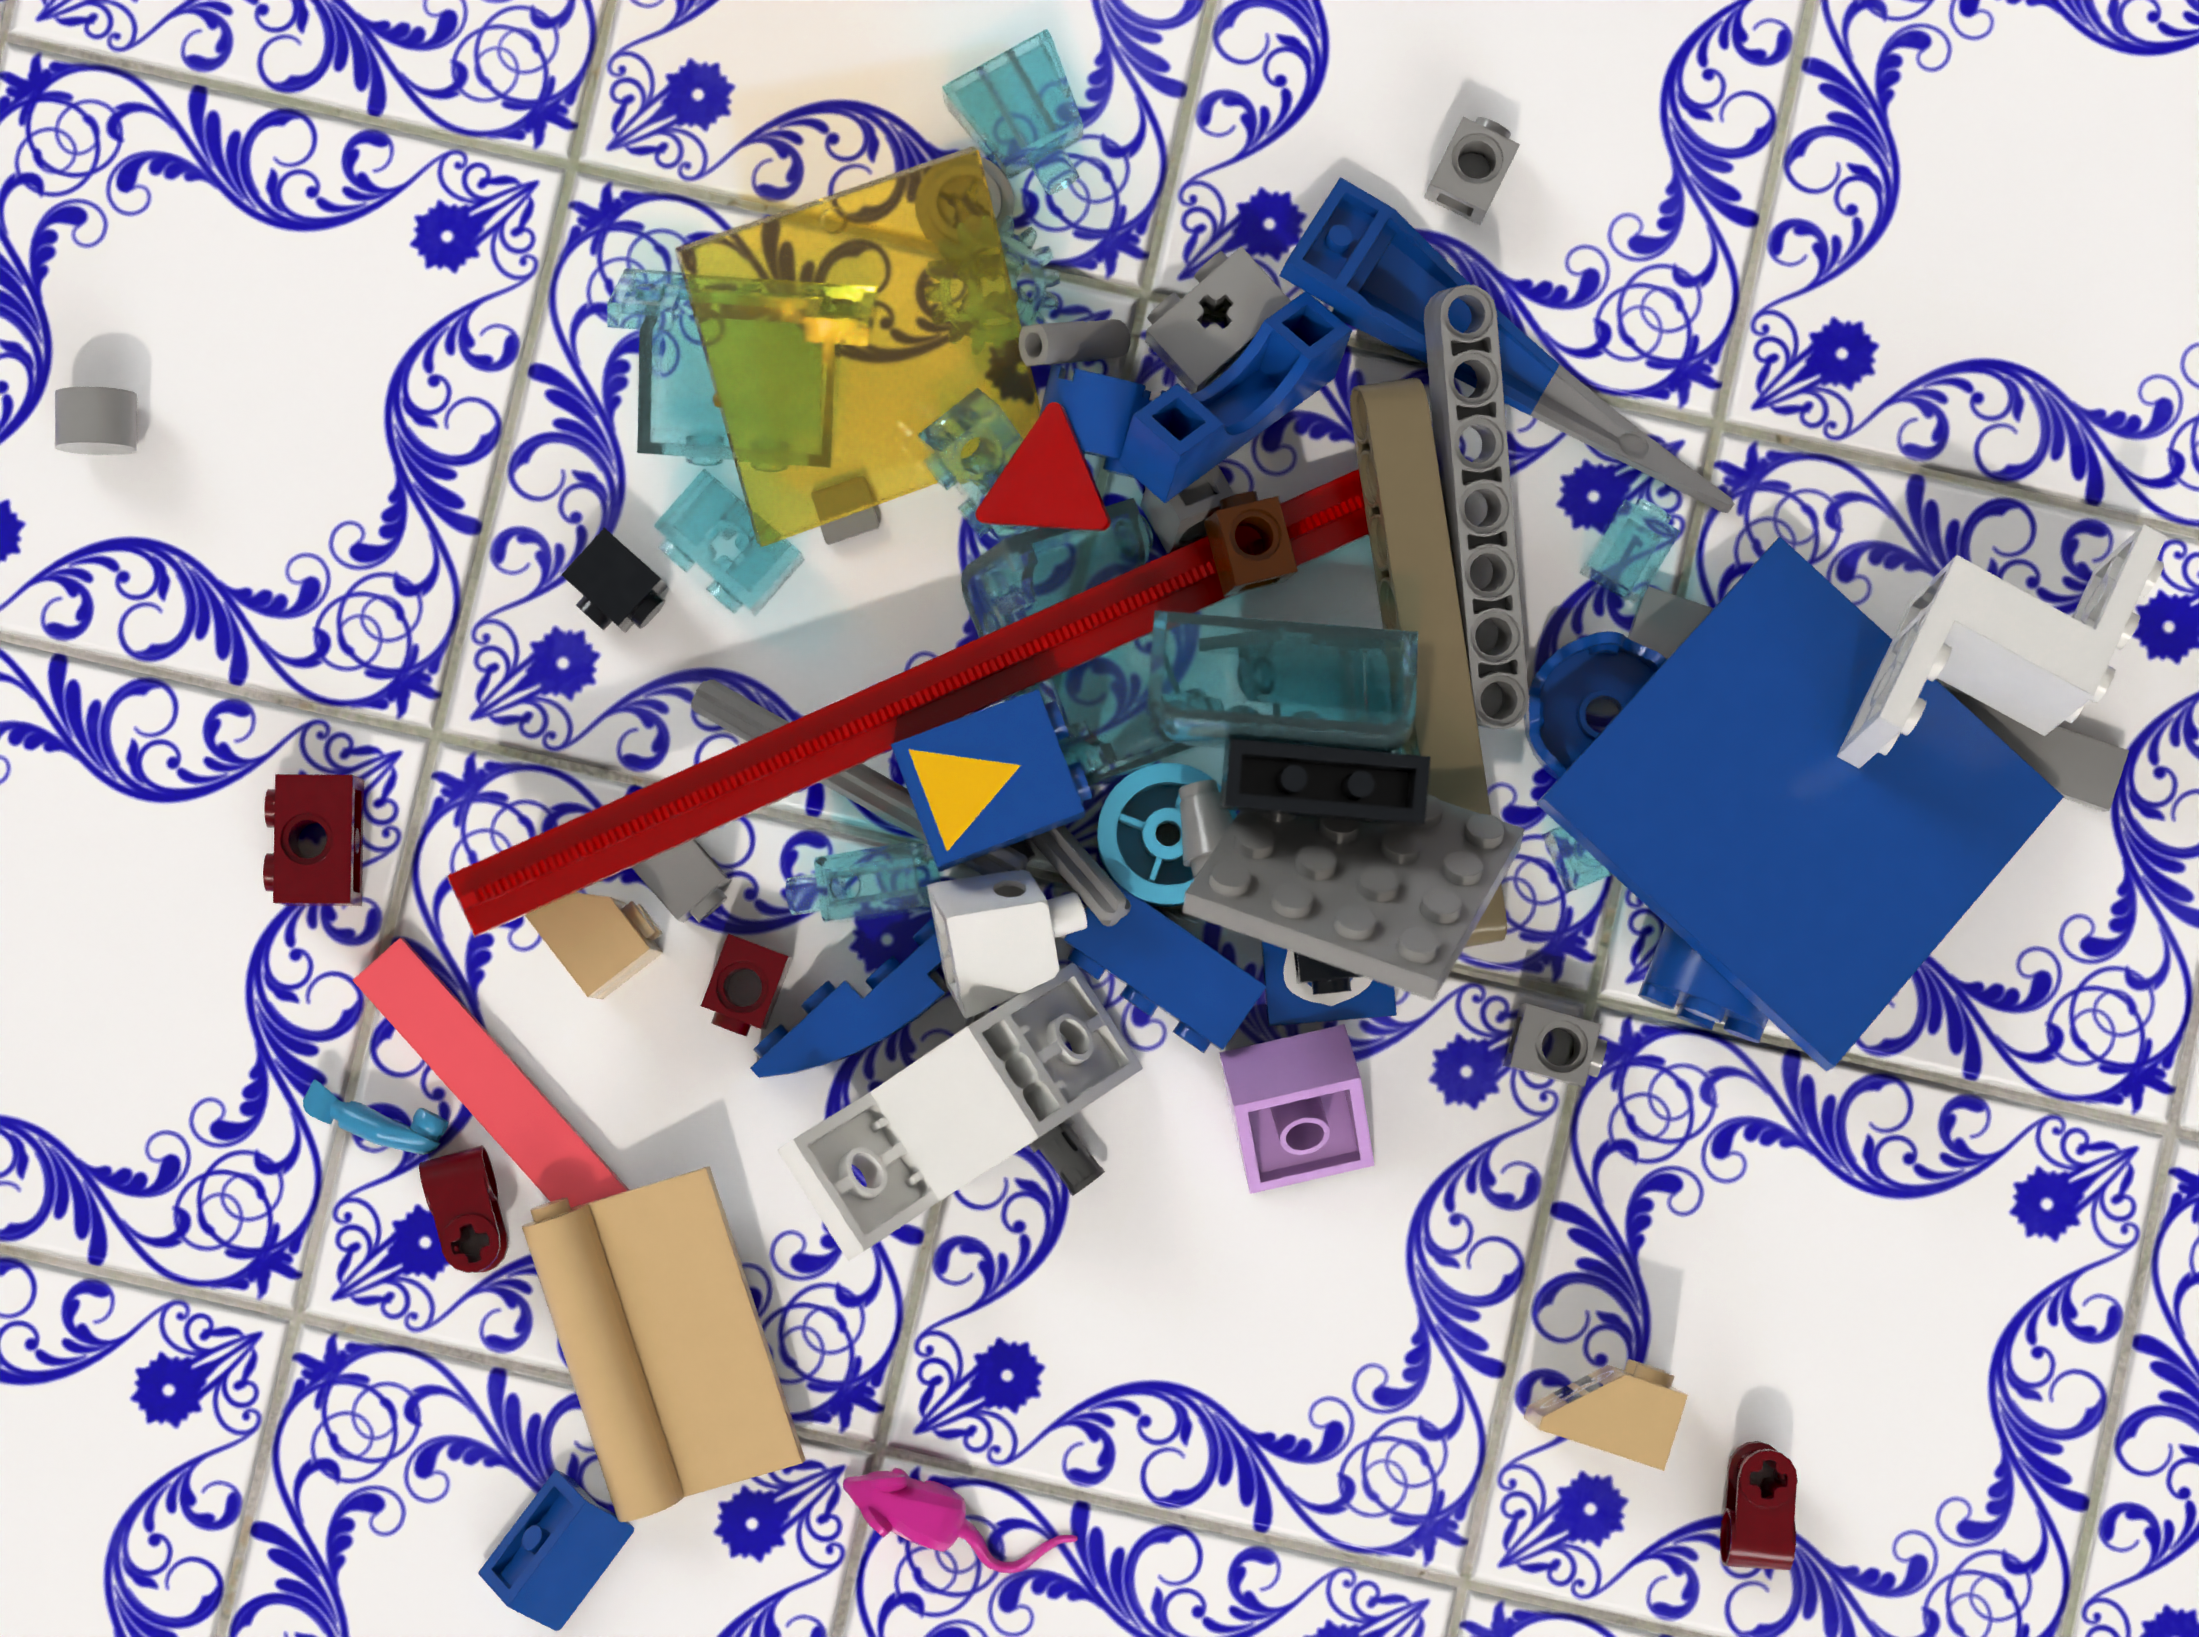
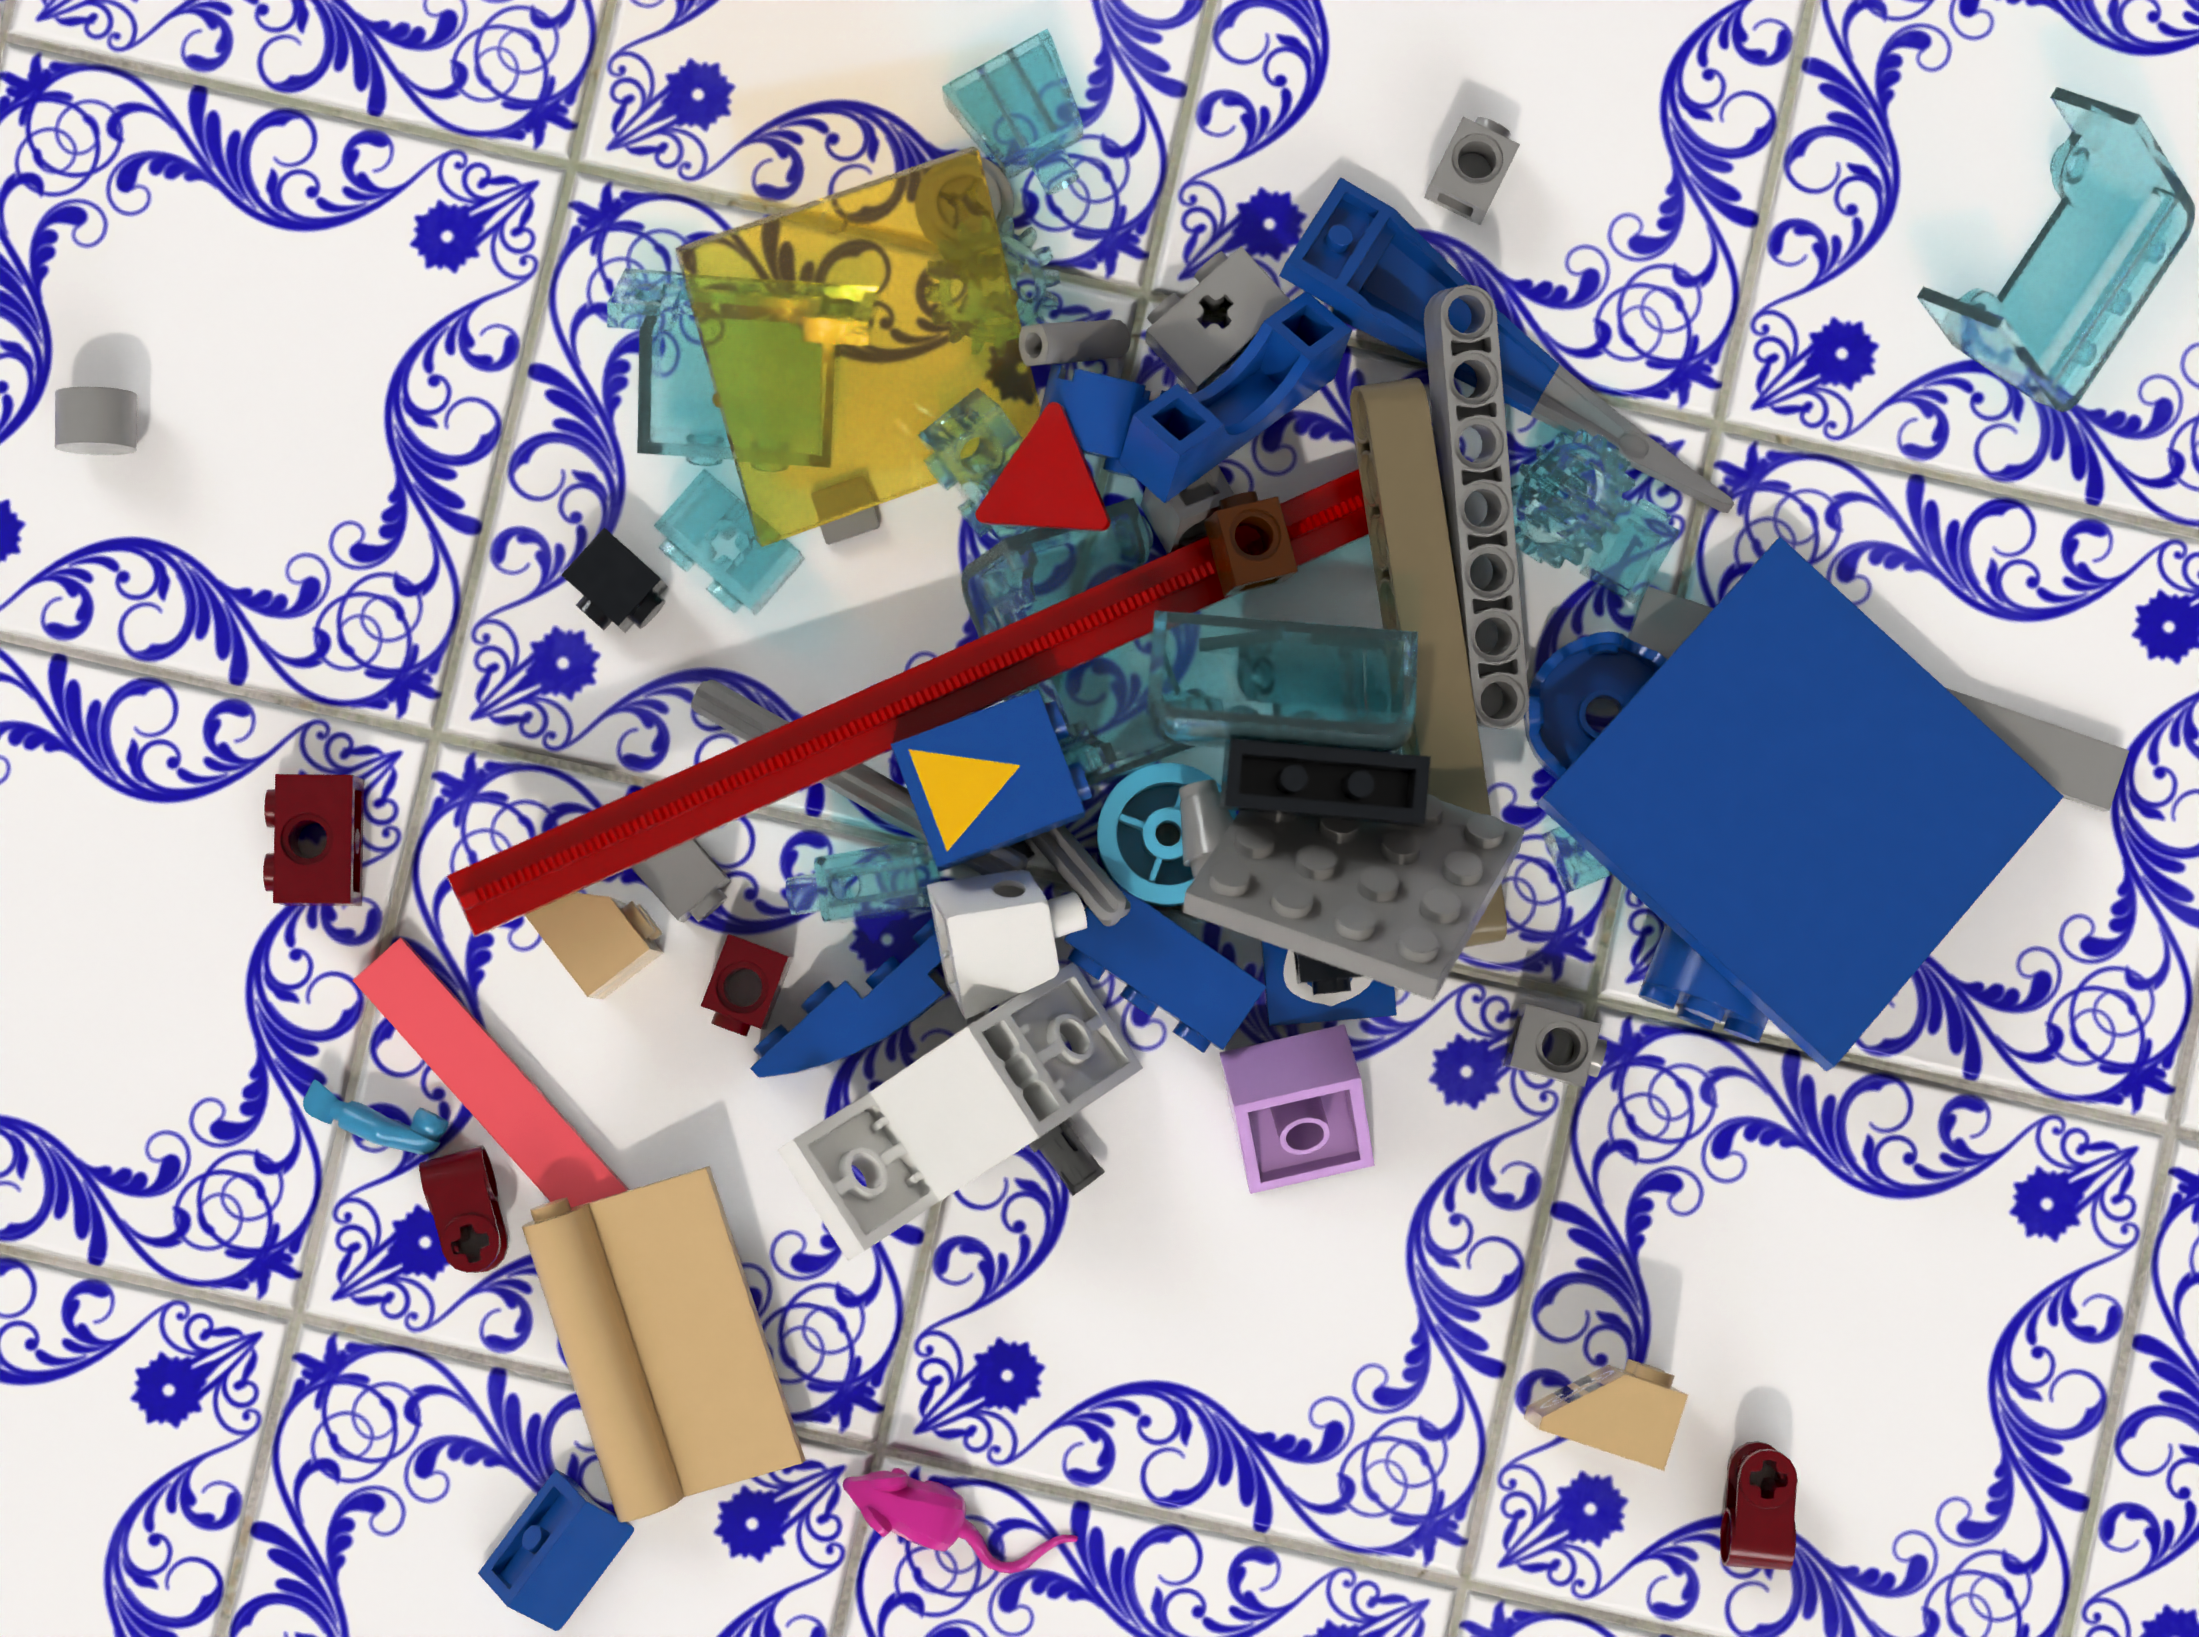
white bracket [1837,524,2167,769] -> none
none -> clear light blue gear [1511,429,1635,569]
none -> clear light blue windscreen [1917,87,2195,412]

